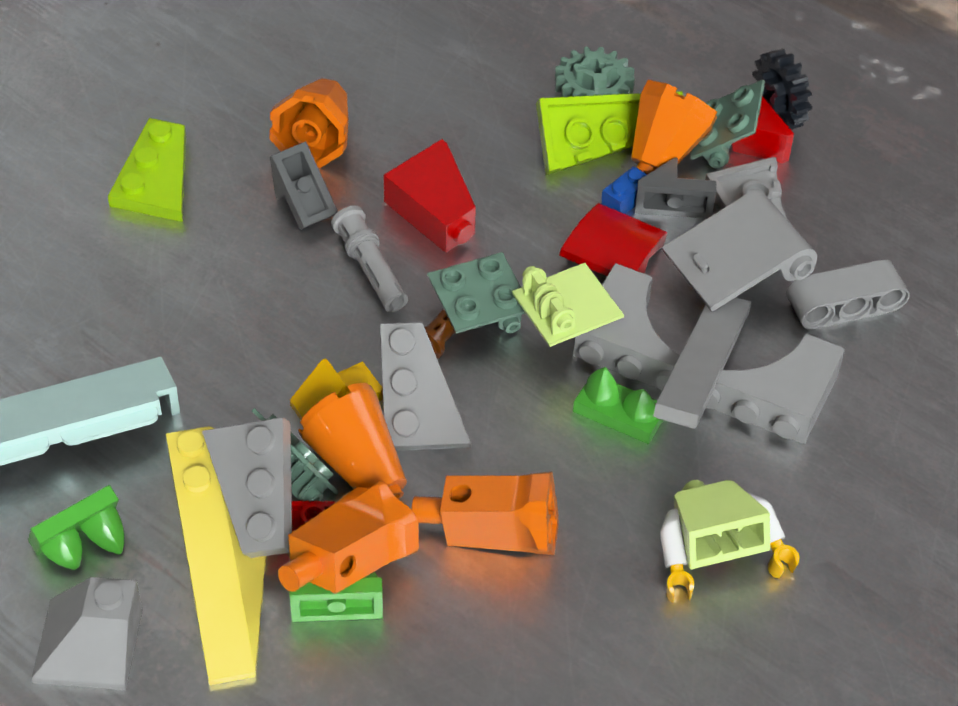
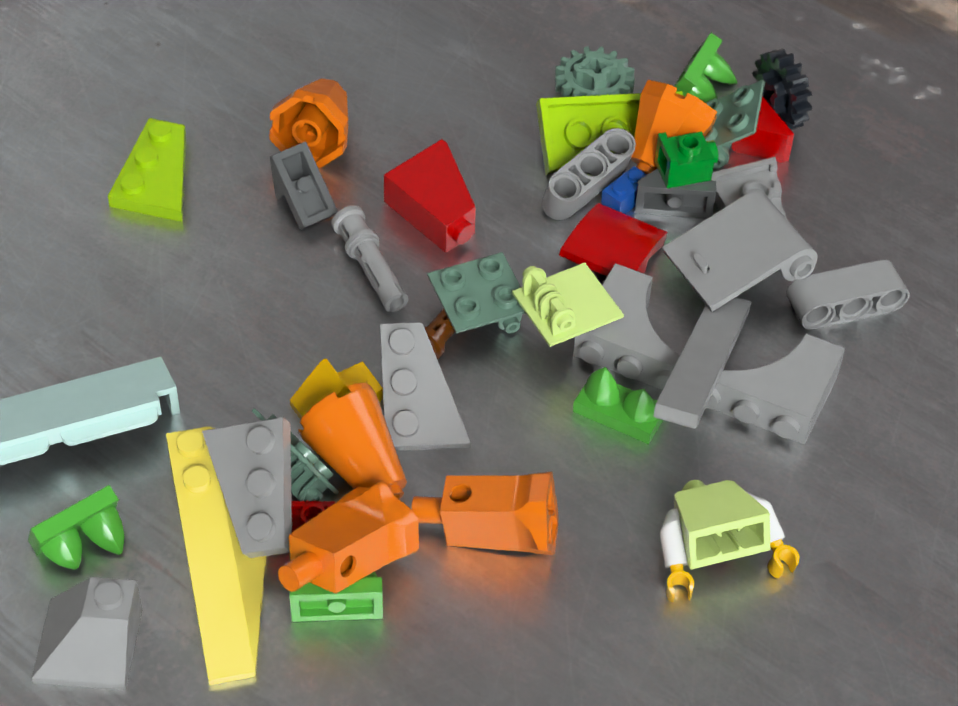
none -> light grey beam [542,128,636,220]
none -> green brick [654,132,718,188]
none -> bright green tile [674,33,738,103]

